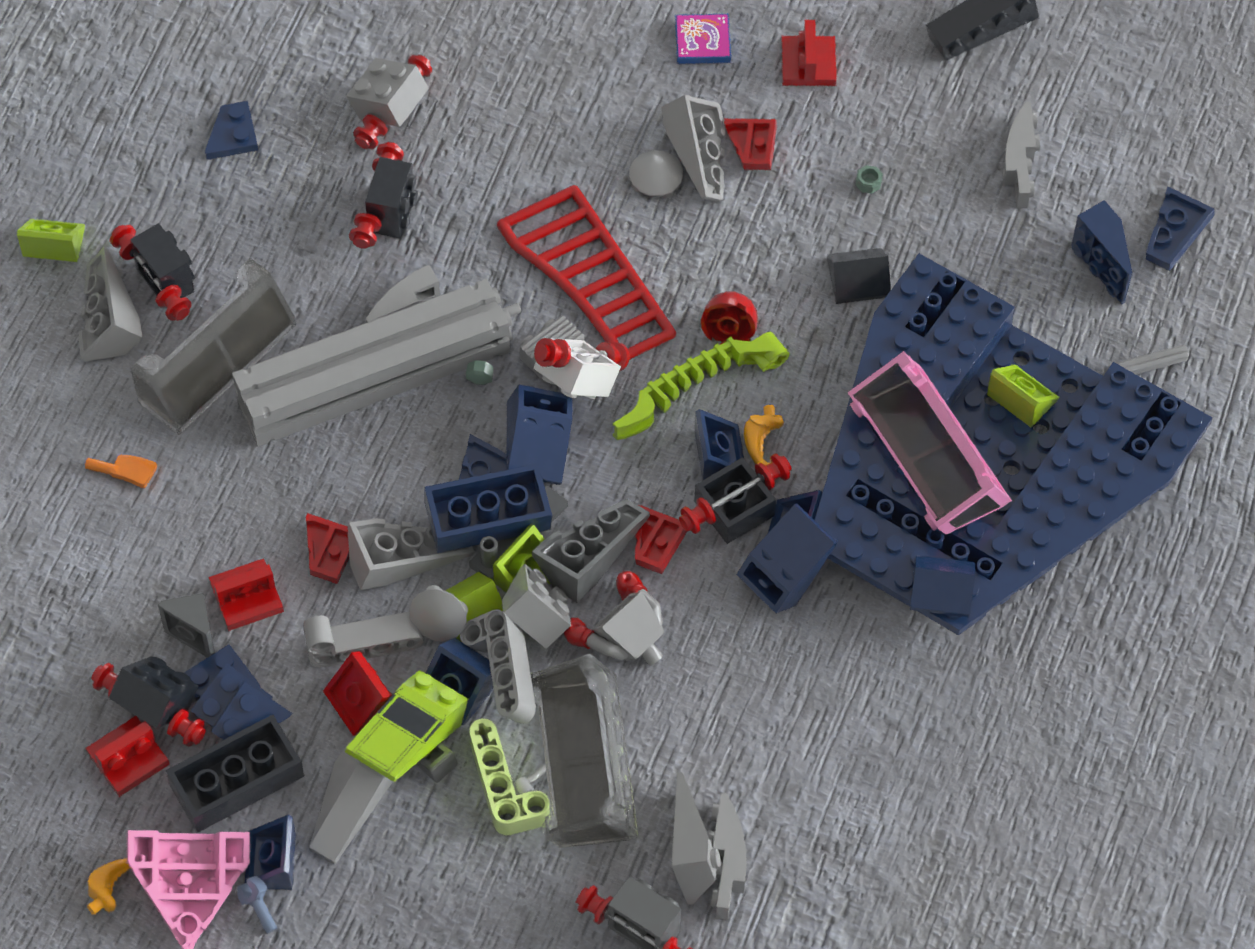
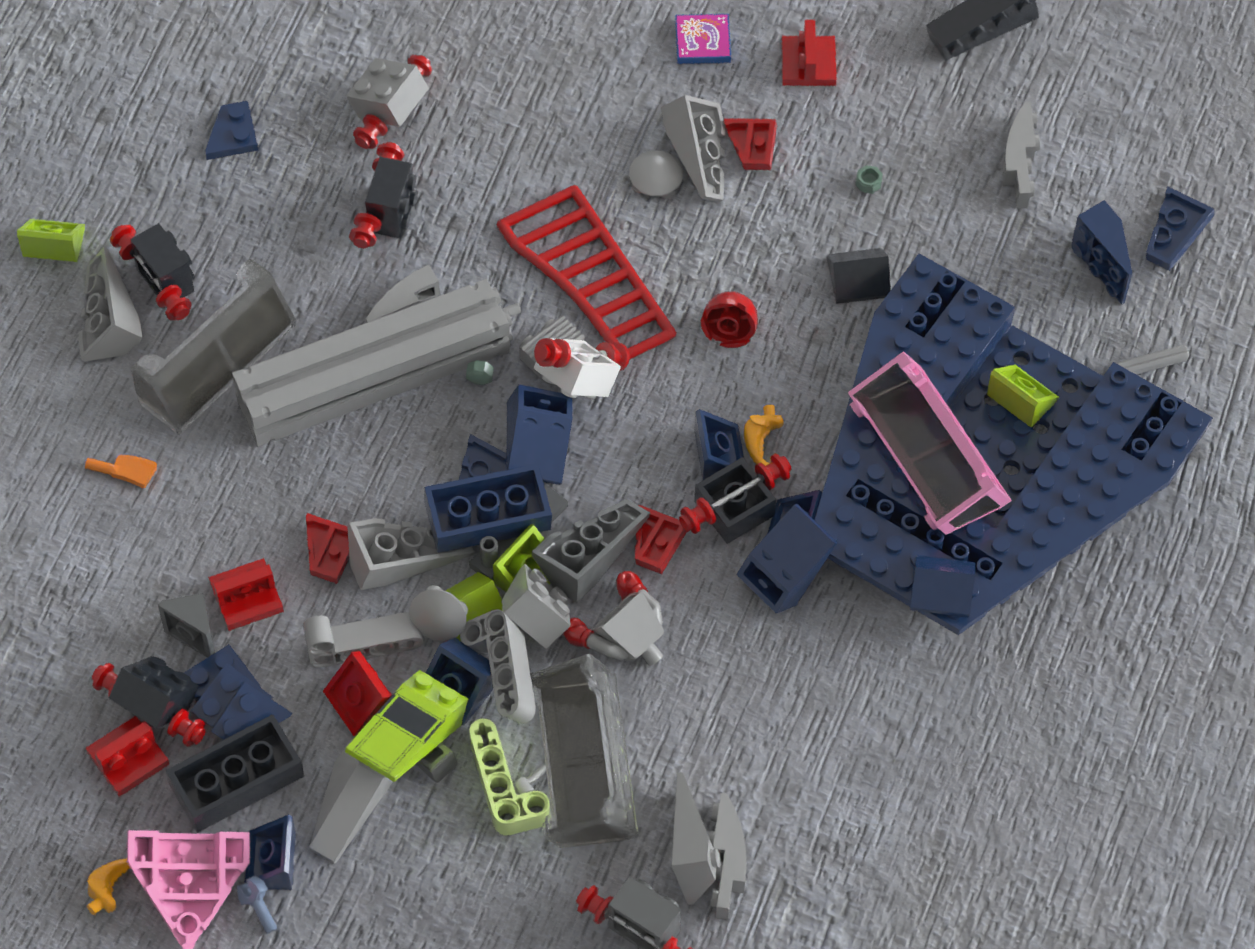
lime piece [613,332,790,440] -> none

